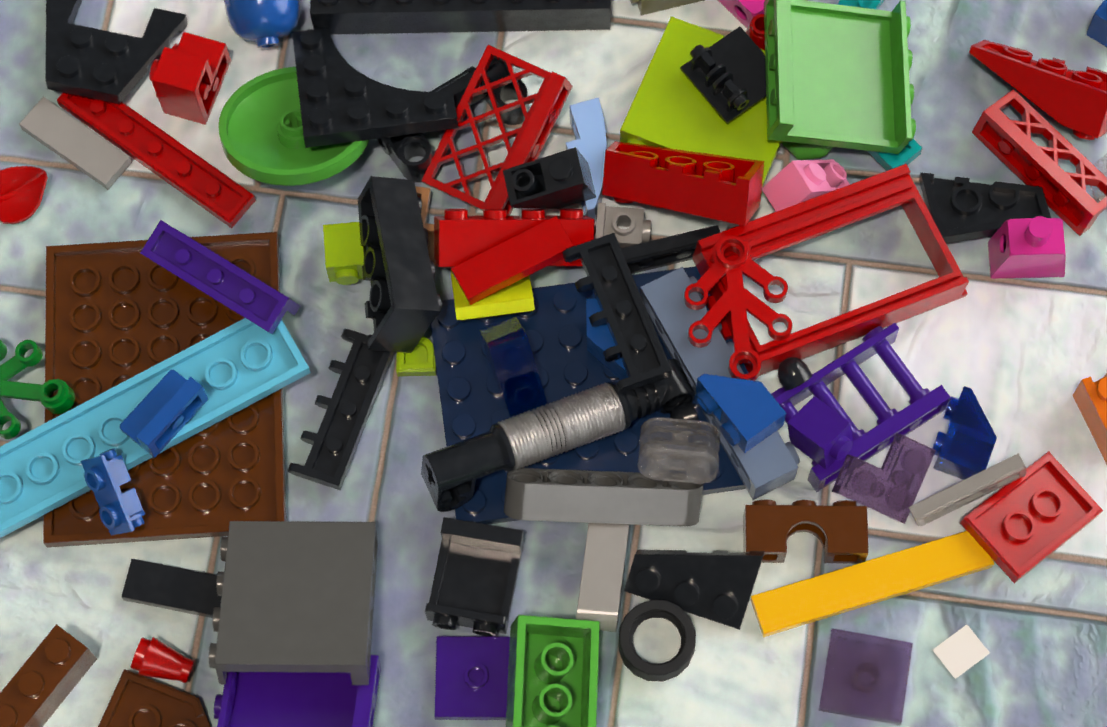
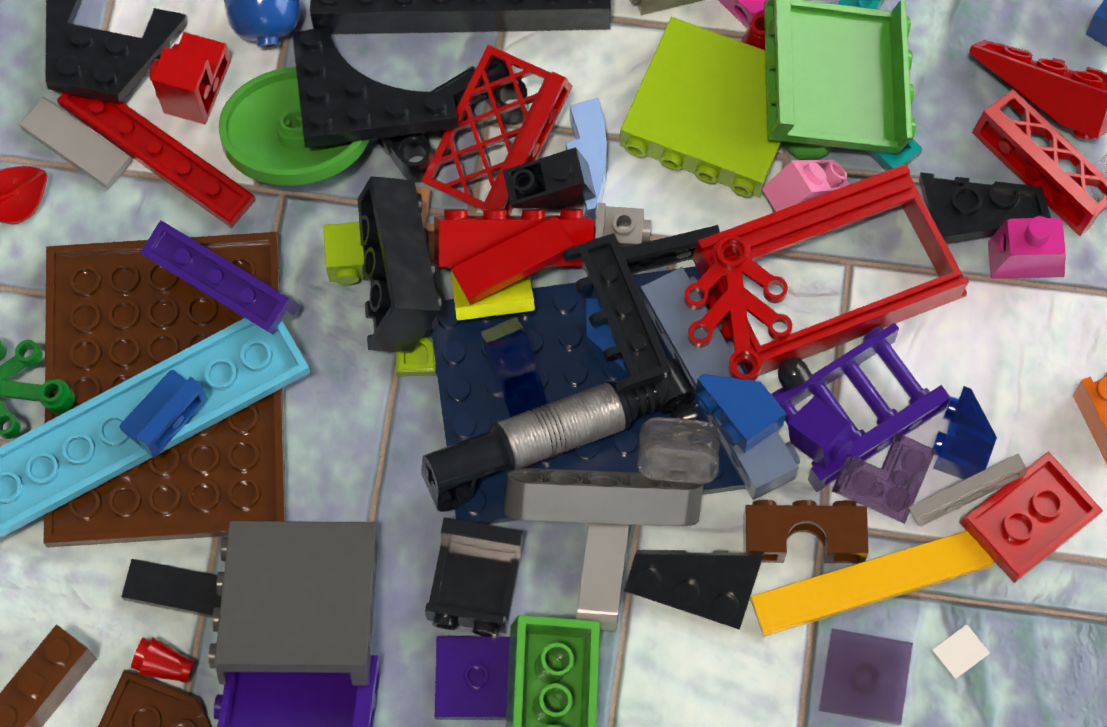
blue hinge [81,448,145,535] -> none
black hinge [287,329,394,490] -> none
red wedge [602,141,765,226] -> none
black tyre [618,600,696,682] -> none
black hinge [680,27,766,124] -> none

